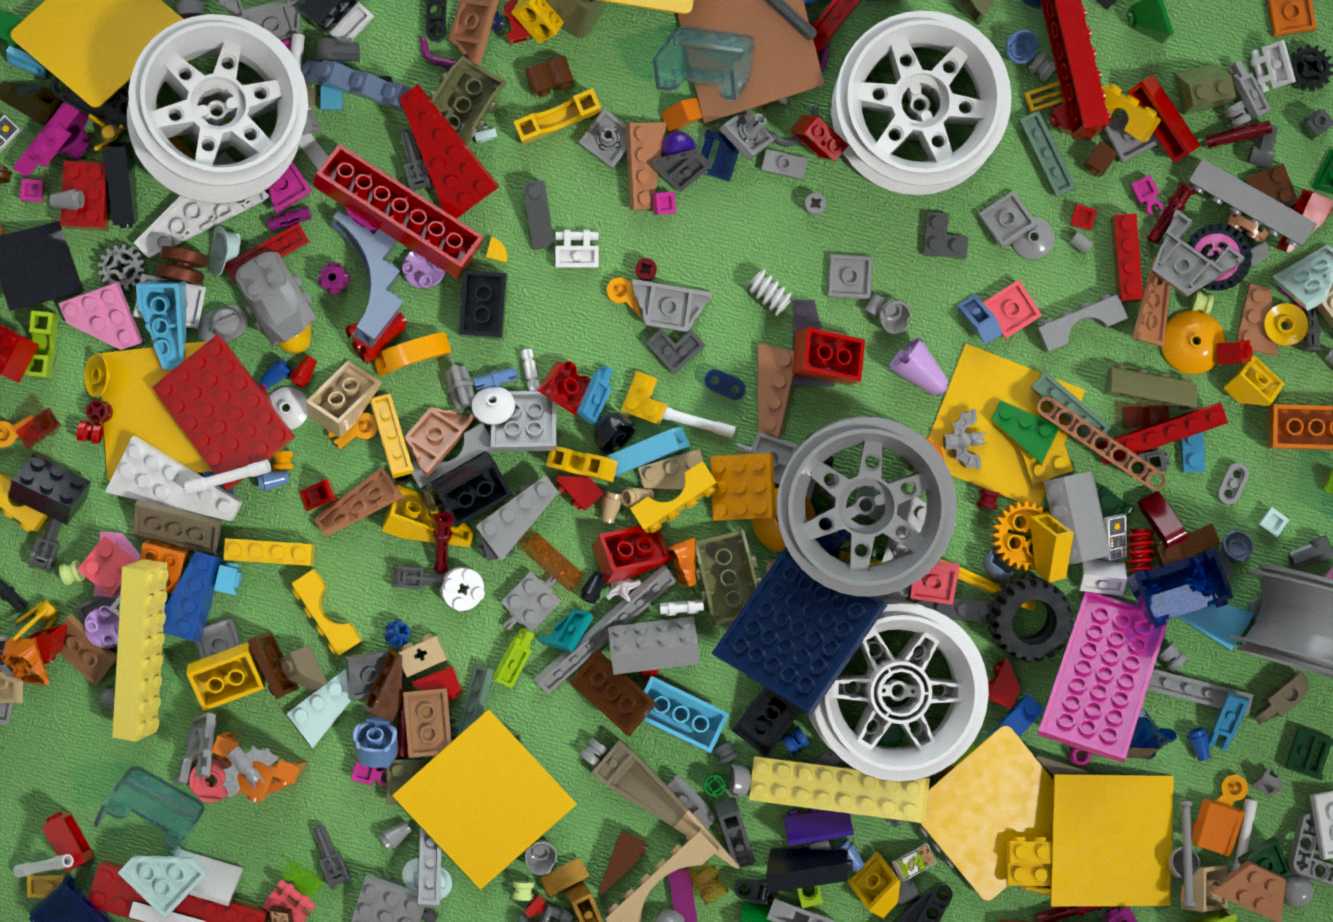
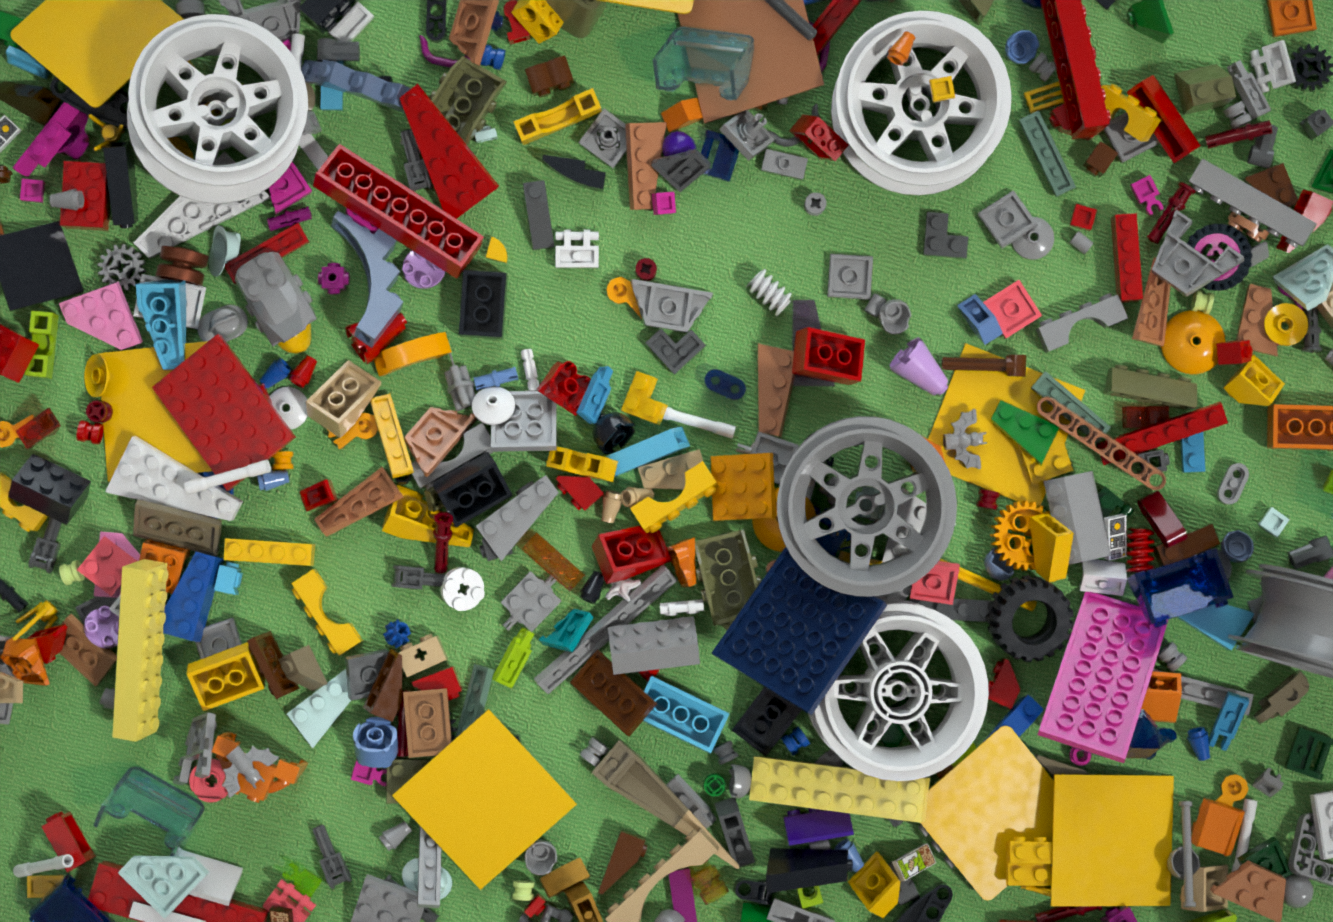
none -> blue wheel [480,44,506,70]
none -> black slope [542,155,606,192]
none -> orange cone [887,31,916,66]
none -> yellow tile [929,76,955,103]
none -> reddish brown axle [941,354,1027,377]
none -> orange slope [1138,671,1182,723]

